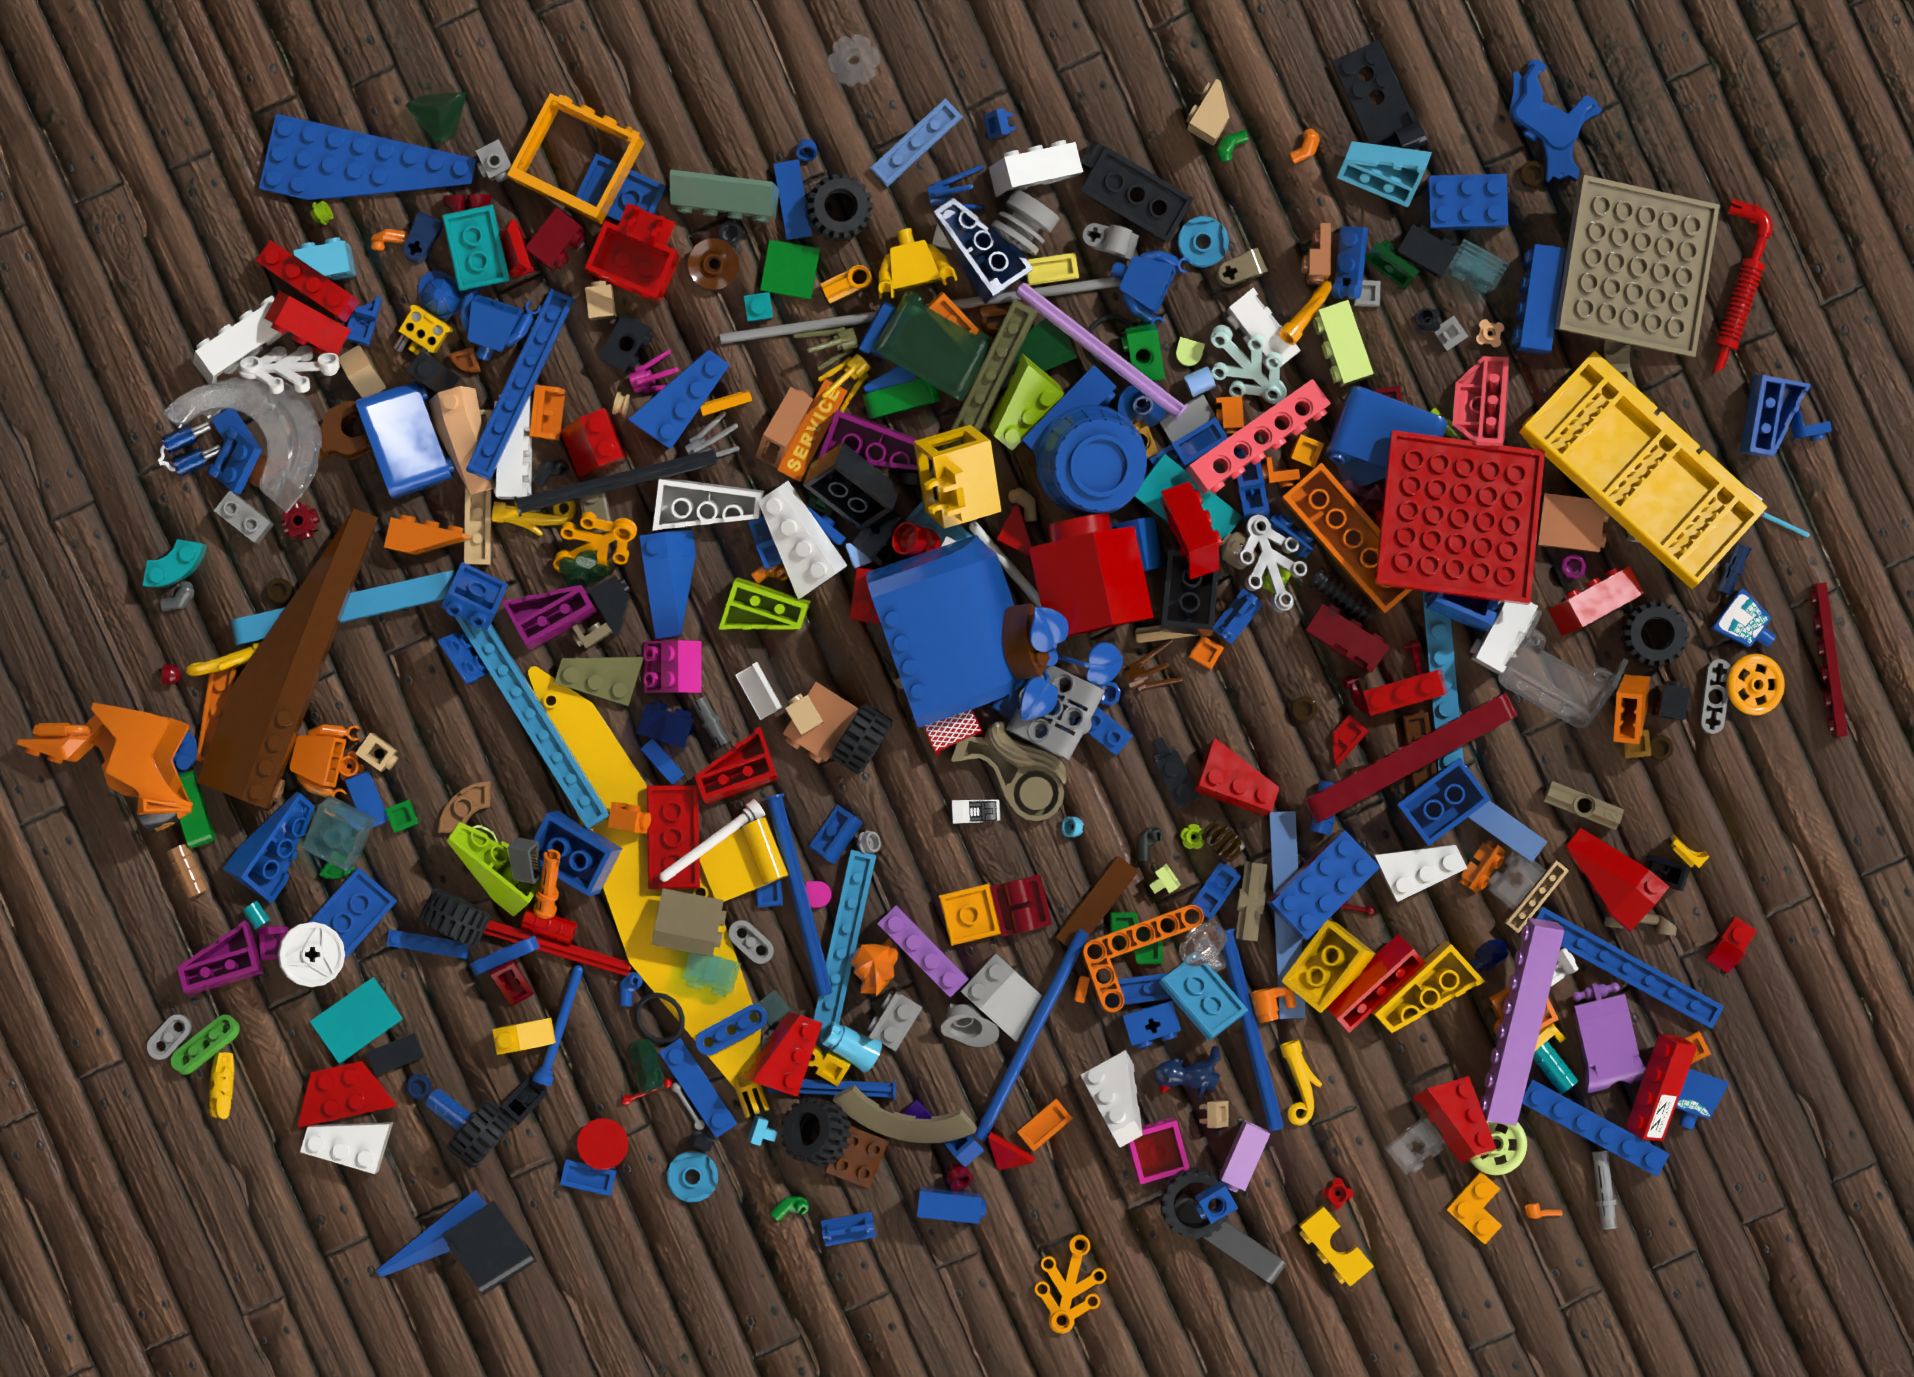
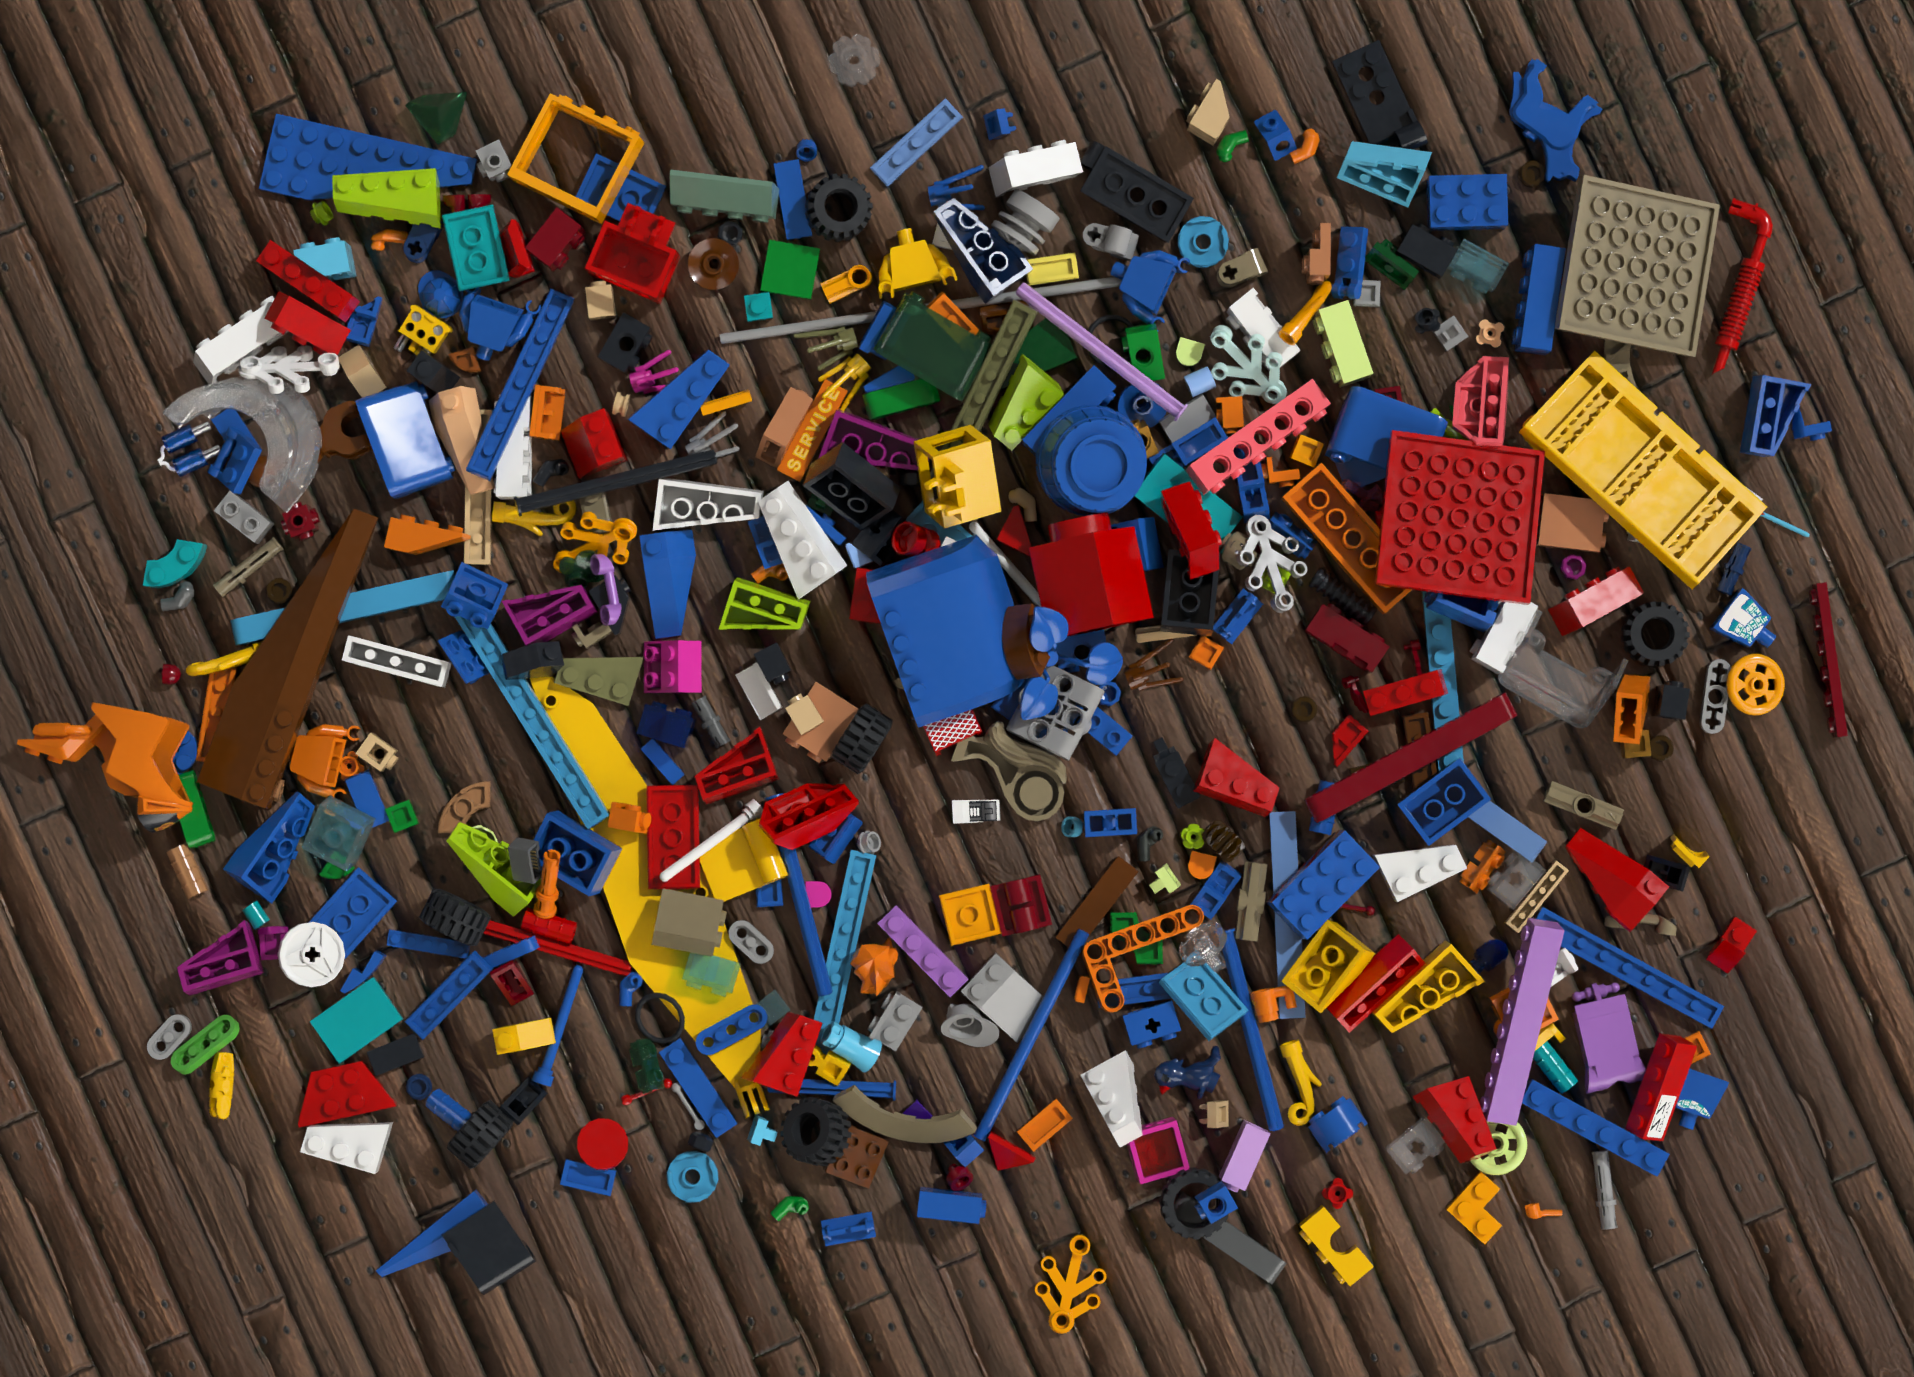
none -> dark tan pin [213,537,284,597]
none -> lime wedge [332,168,441,228]
none -> blue slope [340,950,387,994]
none -> white brick [342,635,452,688]
none -> blue tile [405,951,493,1040]
none -> black slope [500,641,564,680]
none -> medium lavender bar [590,554,622,626]
none -> black brick [754,643,793,685]
none -> red wedge [759,783,859,850]
none -> blue brick [1056,629,1106,673]
none -> blue brick [1083,808,1137,837]
none -> orange tile [1188,850,1217,879]
none -> blue bracket [1254,110,1297,161]
none -> blue brick [1308,1096,1368,1153]

